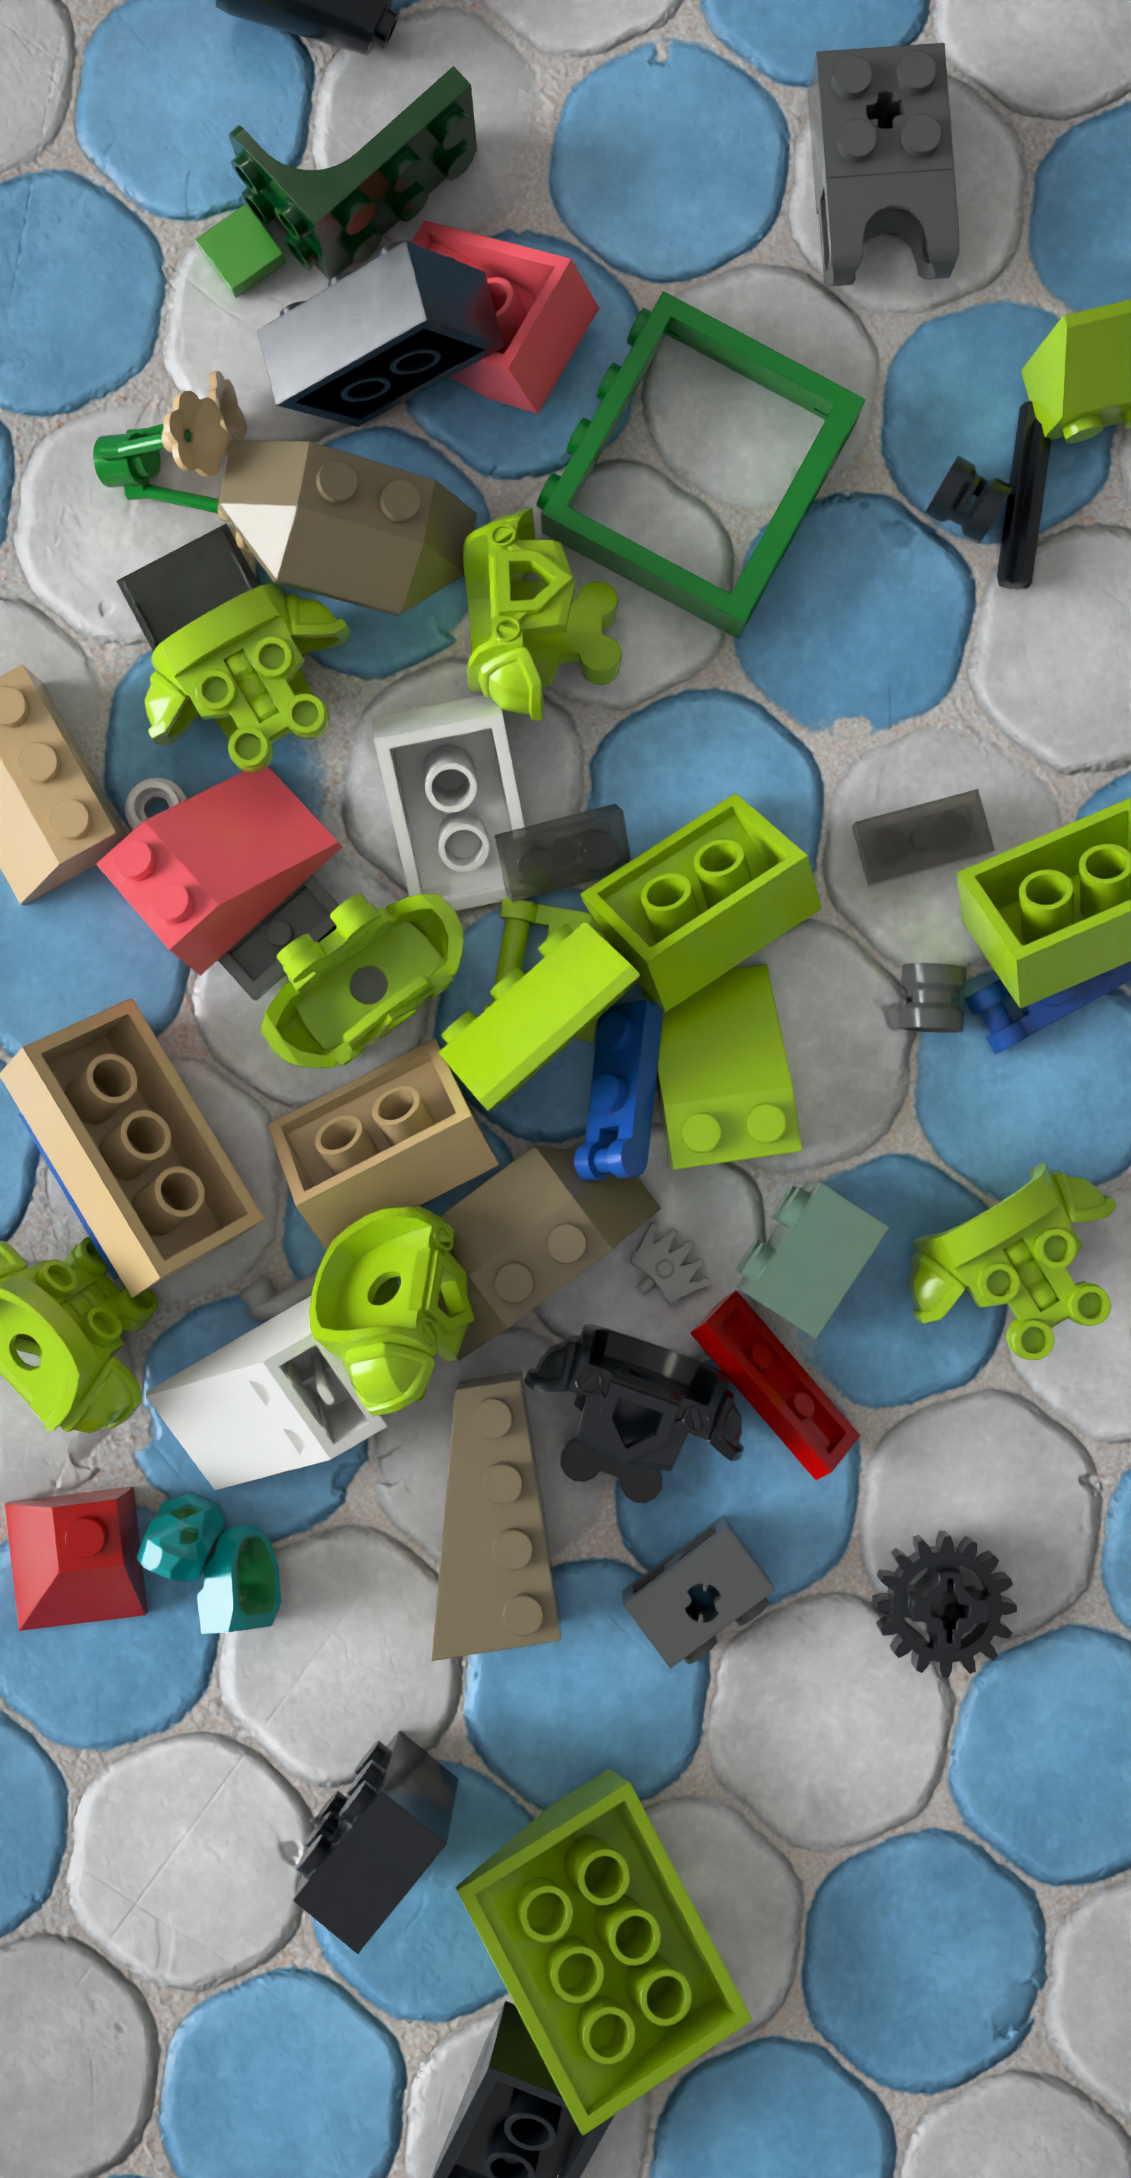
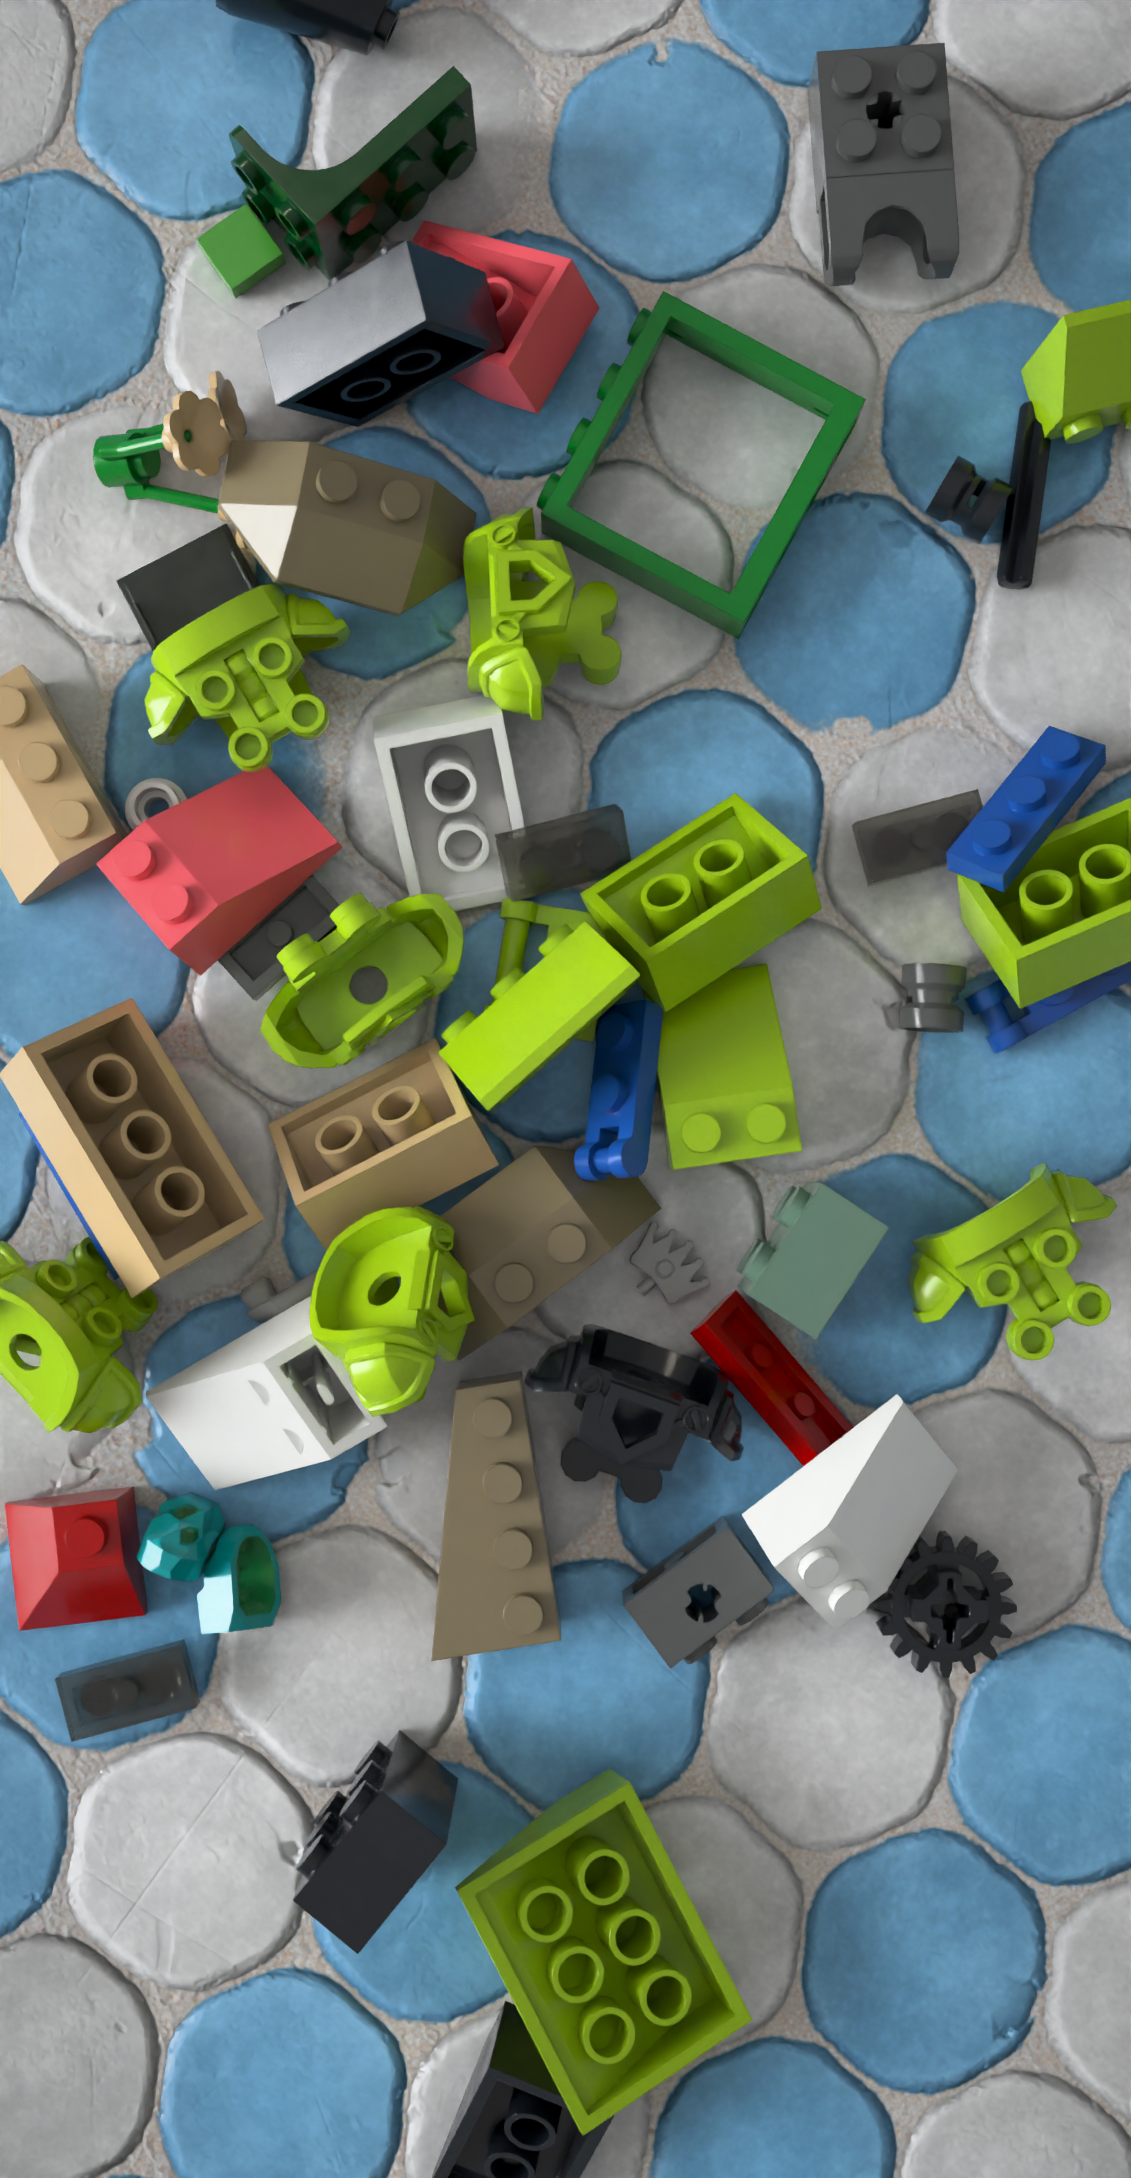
none -> clear smoke plate [55,1639,201,1742]
none -> white slope [741,1394,958,1630]
none -> blue plate [946,726,1106,892]

